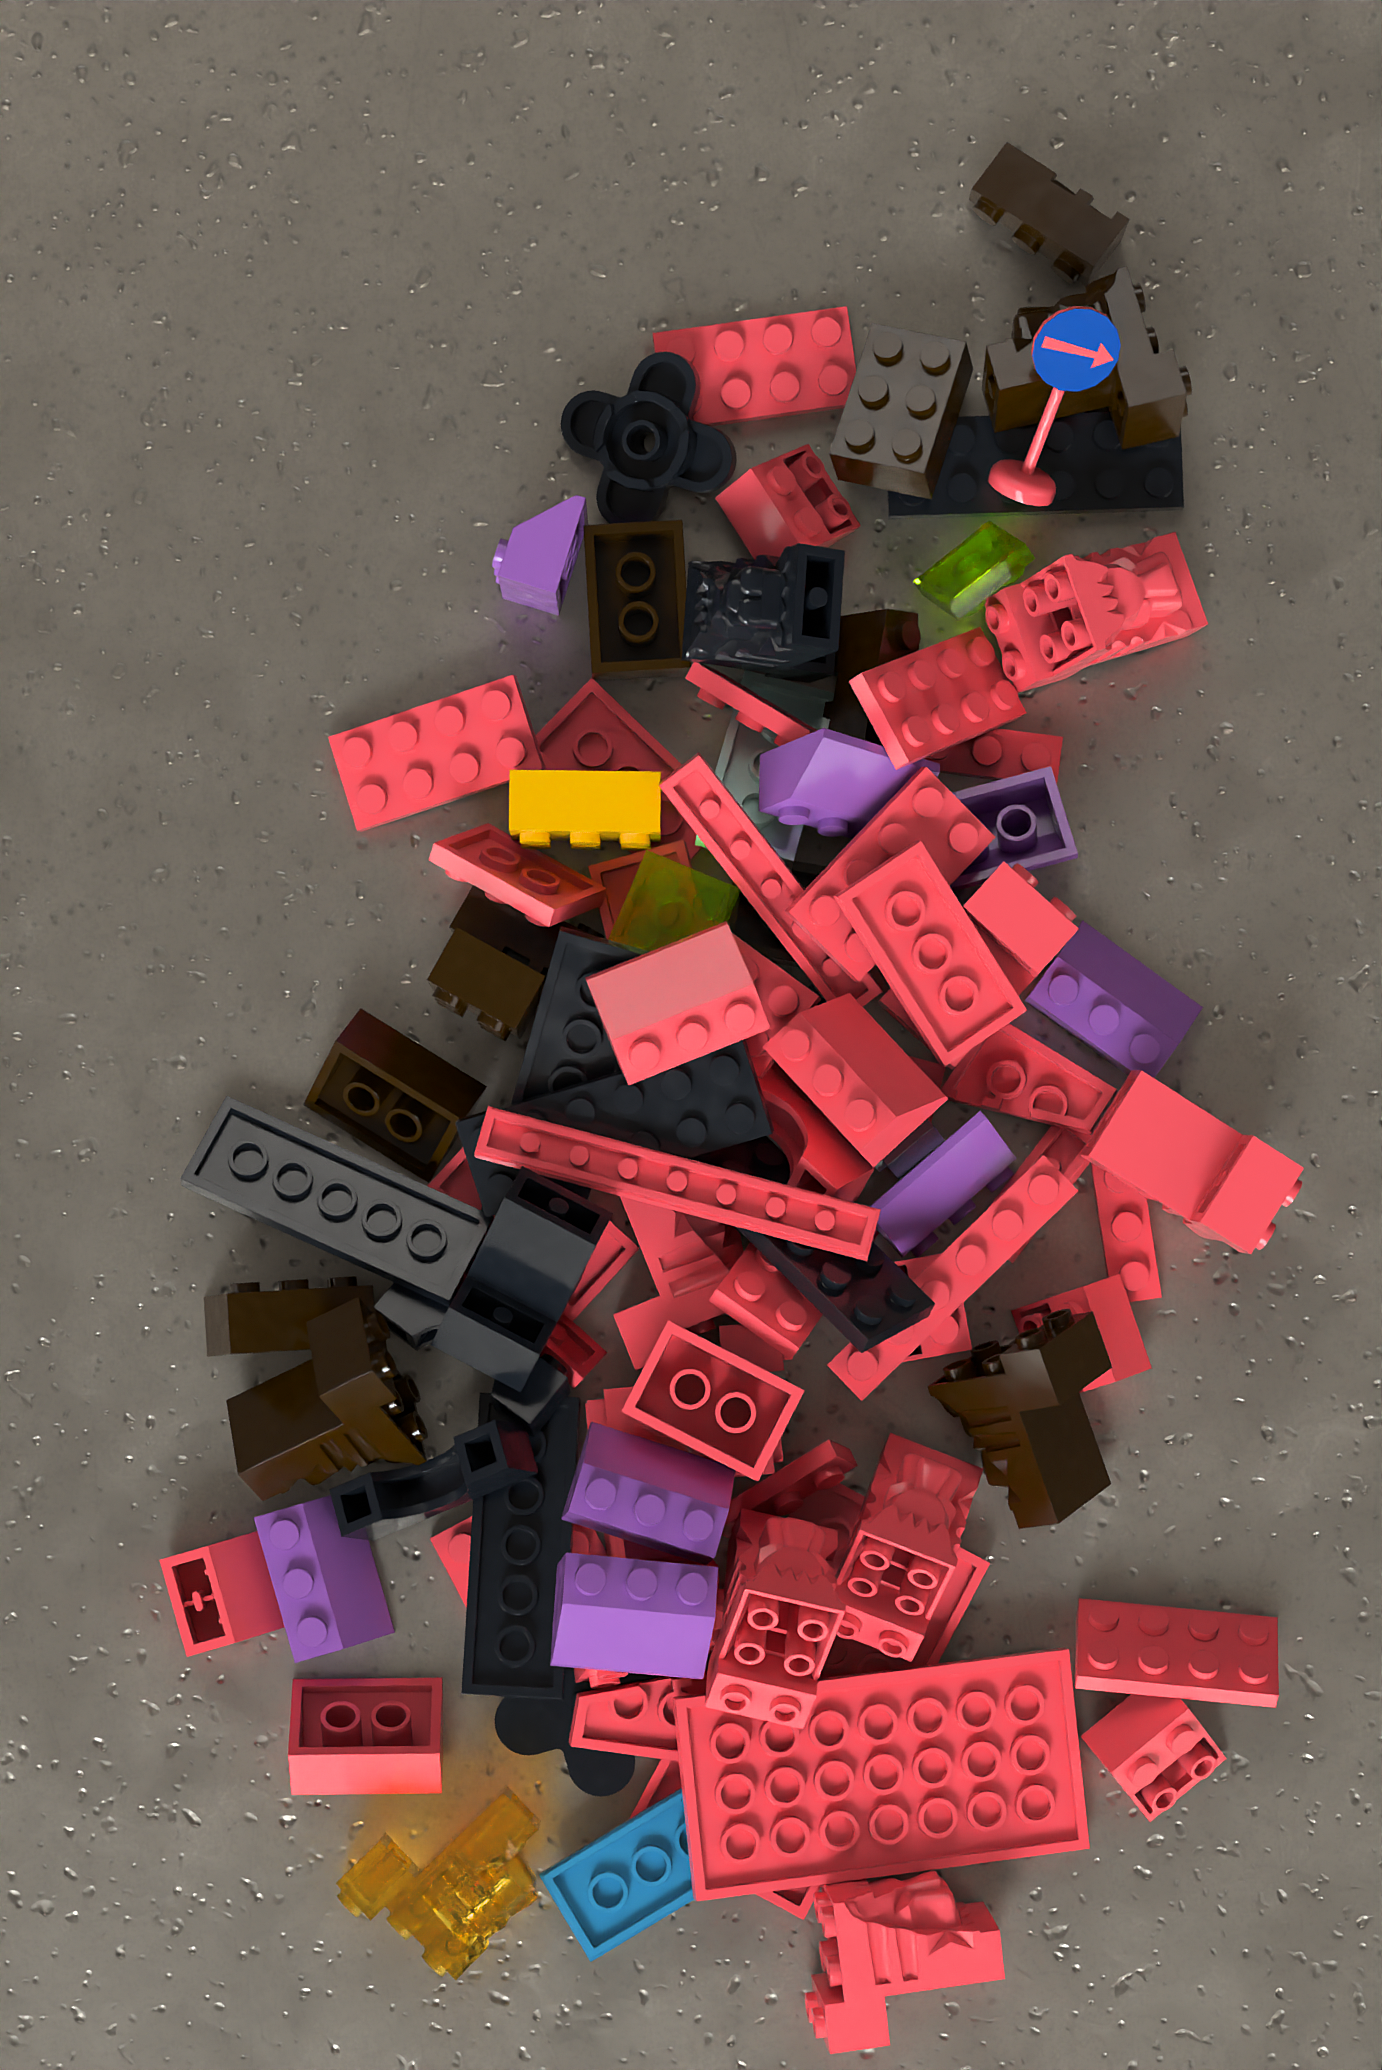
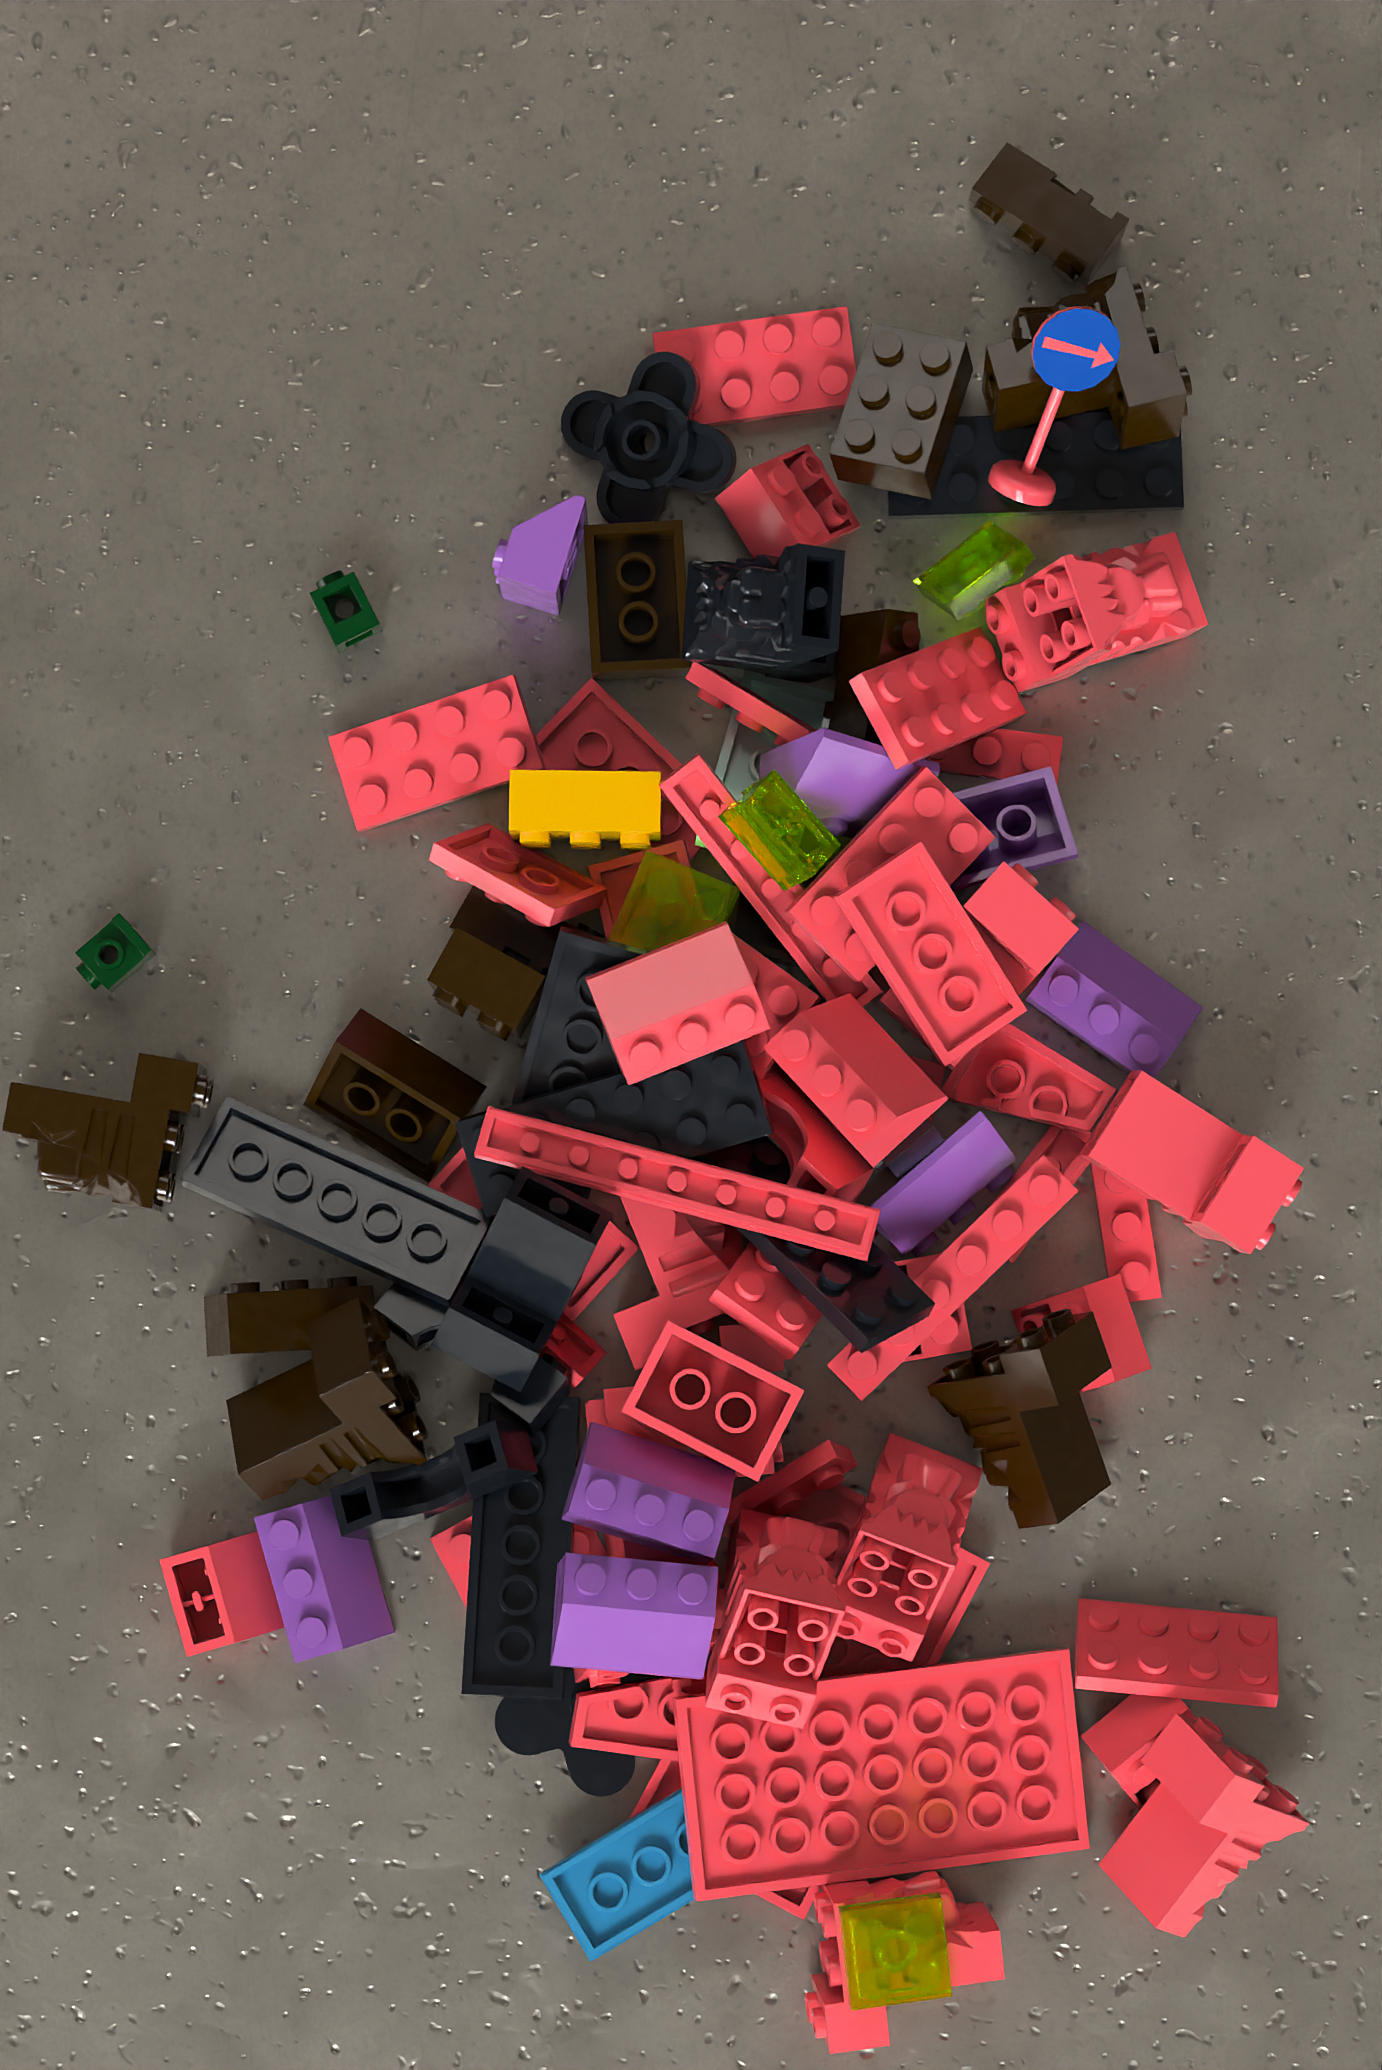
coral slope [288,1677,443,1795] -> none
clear yellow brick [335,1785,541,1981] -> none
none -> dark brown brick [2,1053,214,1212]
none -> dark green brick [75,913,156,993]
none -> dark green brick [309,570,382,653]
none -> clear neon green hinge [718,770,841,891]
none -> clear neon green plate [838,1892,952,2011]
none -> coral brick [1099,1713,1309,1938]

